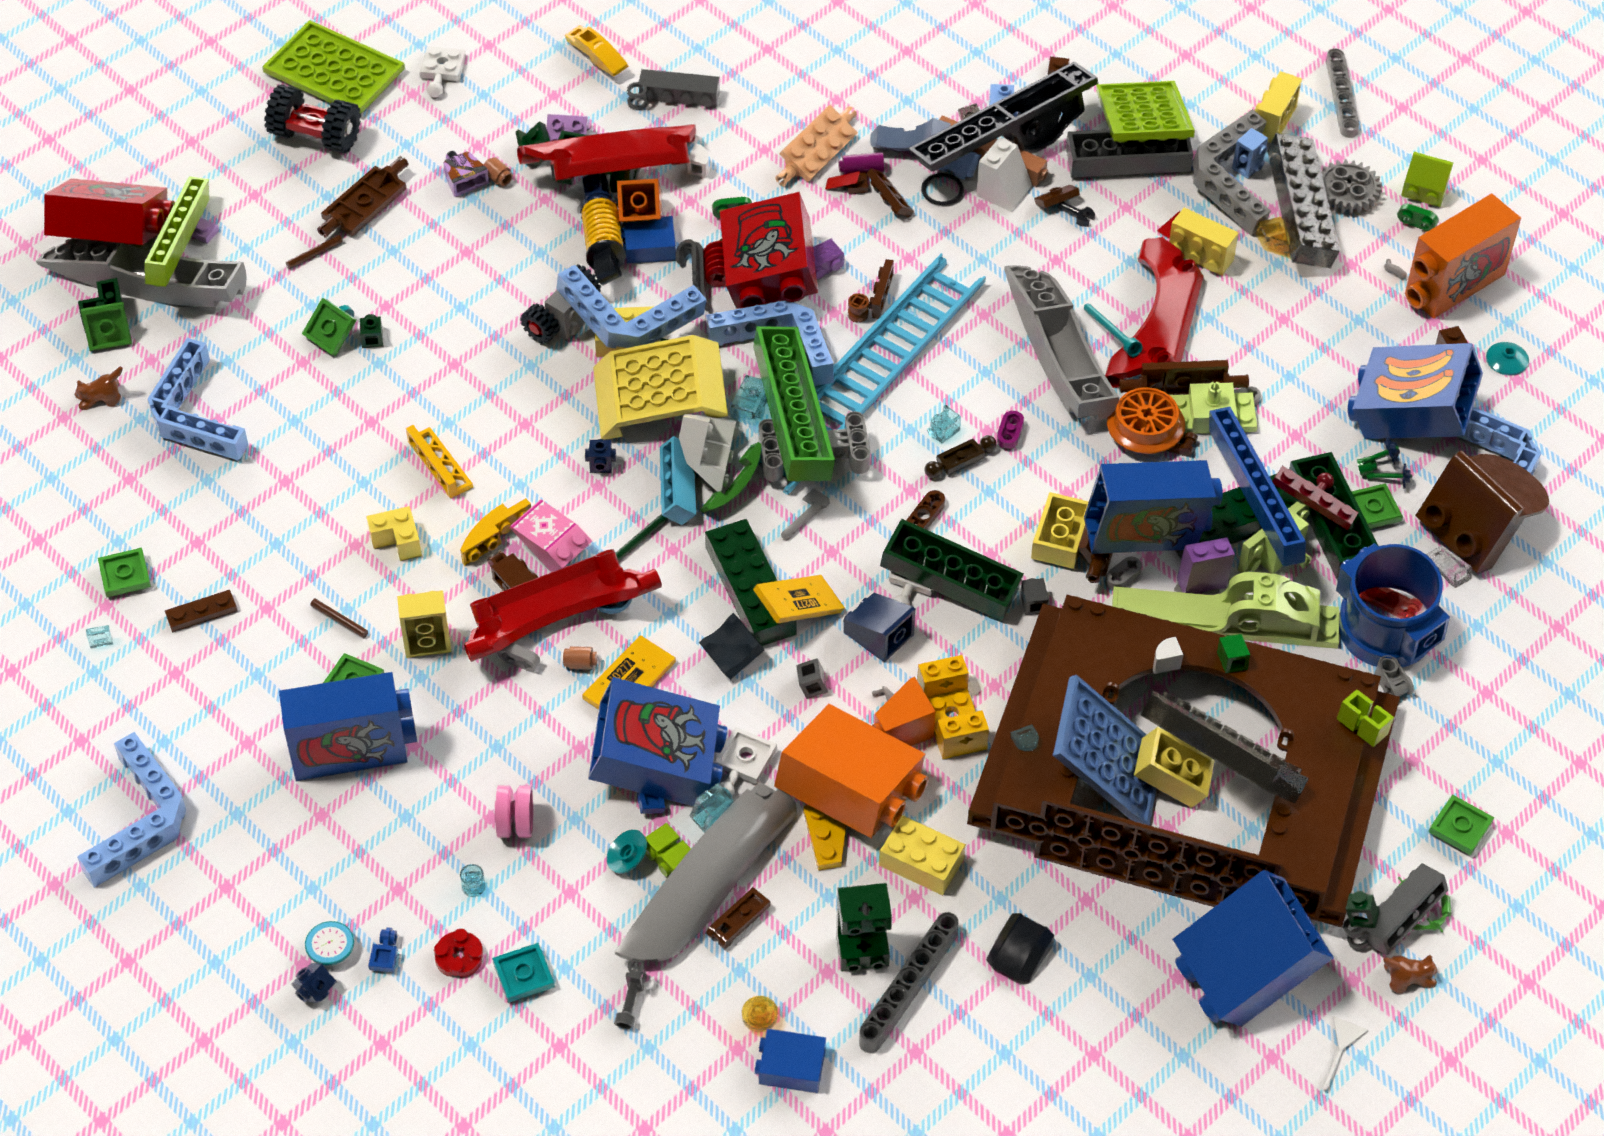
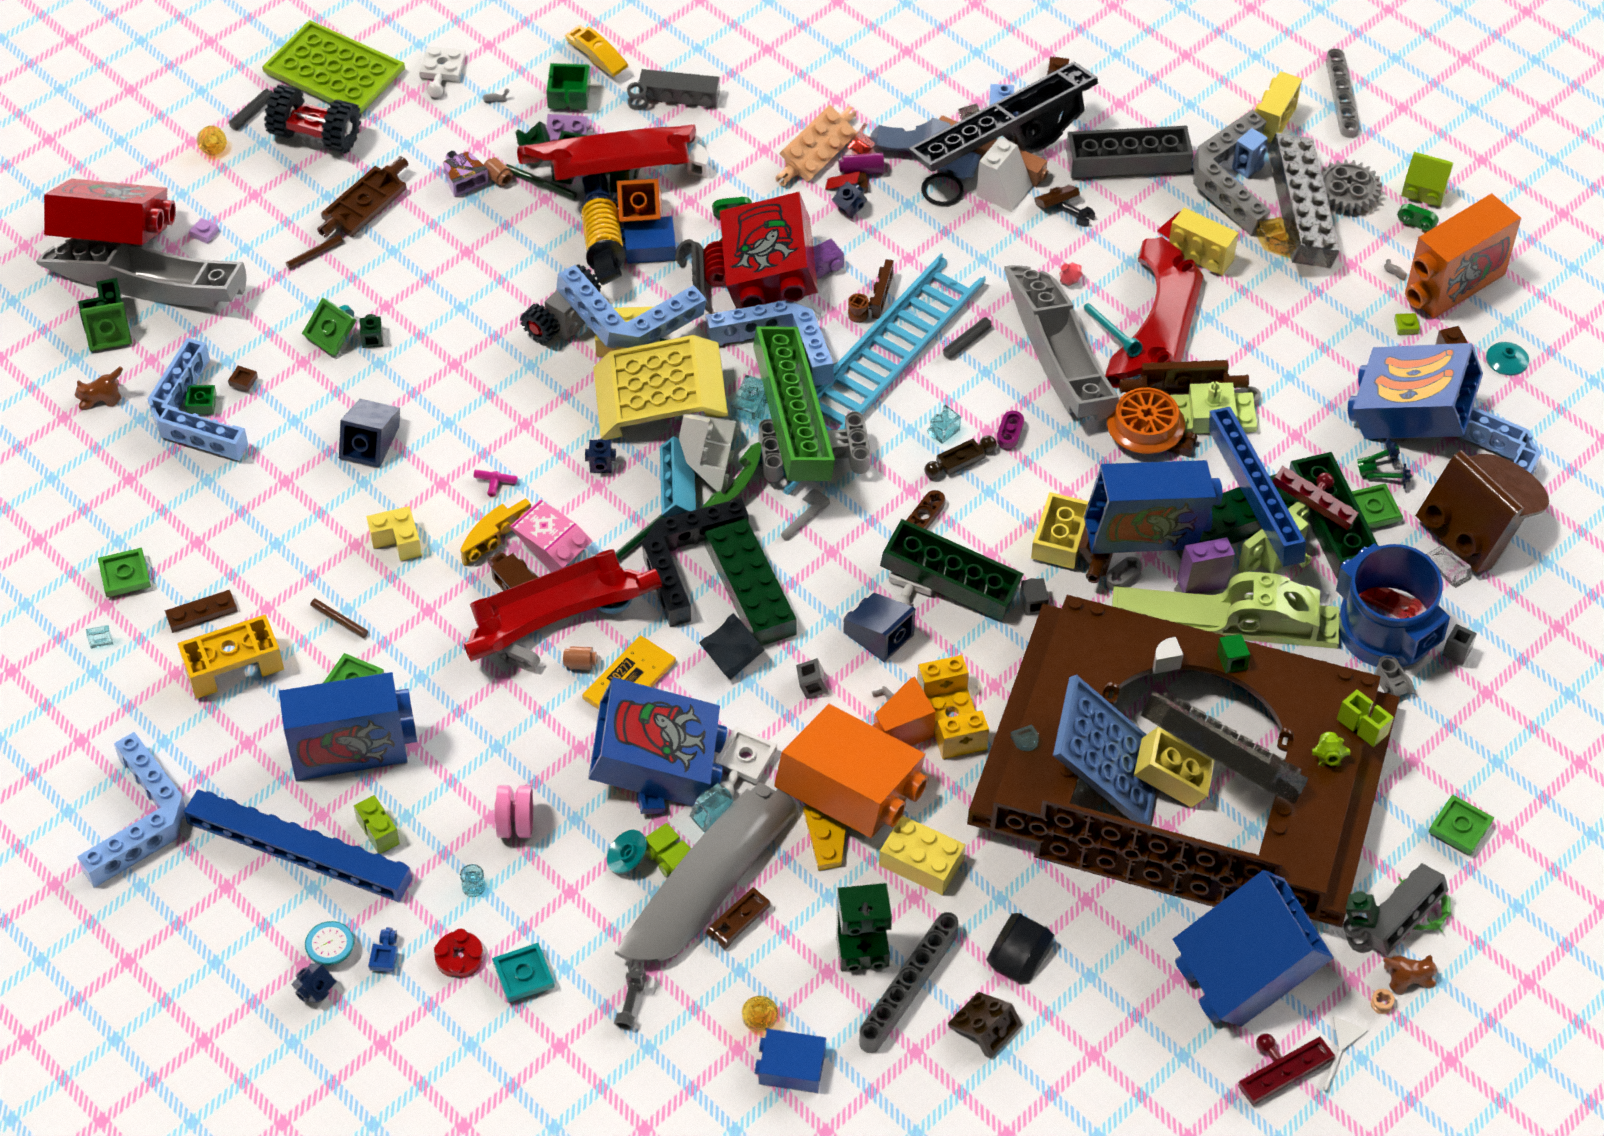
lime brick [144,176,209,287] -> none
light yellow brick [397,590,452,658] -> none
yellow fence [406,425,473,499] -> none
yellow tile [753,575,845,623] -> none
reddish brown plate [867,168,914,217] -> none
lime plate [1096,81,1195,143] -> none
none -> yellow plate [177,614,284,699]
none -> blue brick [184,789,412,902]
none -> green piece [185,385,217,415]
none -> clear yellow plate [197,125,227,156]
none -> dark grey axle [228,88,273,130]
none -> reddish brown plate [228,365,258,392]
none -> dark blue slope [339,399,400,468]
none -> lime piece [353,795,400,854]
none -> dark pink piece [473,469,518,497]
none -> light grey piece [483,88,509,102]
none -> dark green bar [506,164,577,200]
none -> green piece [546,63,591,110]
none -> black brick [642,498,749,627]
none -> dark blue brick [831,181,867,218]
none -> clear red panel [848,122,875,154]
none -> dark grey axle [943,317,992,359]
none -> dark brown bracket [948,992,1023,1058]
none -> coral piece [1059,262,1083,286]
none -> dark red plate [1238,1033,1335,1105]
none -> lime rock [1312,732,1350,767]
none -> light nougat bush [1371,989,1395,1014]
none -> lime plate [1394,313,1420,335]
none -> dark grey brick [1442,624,1477,665]

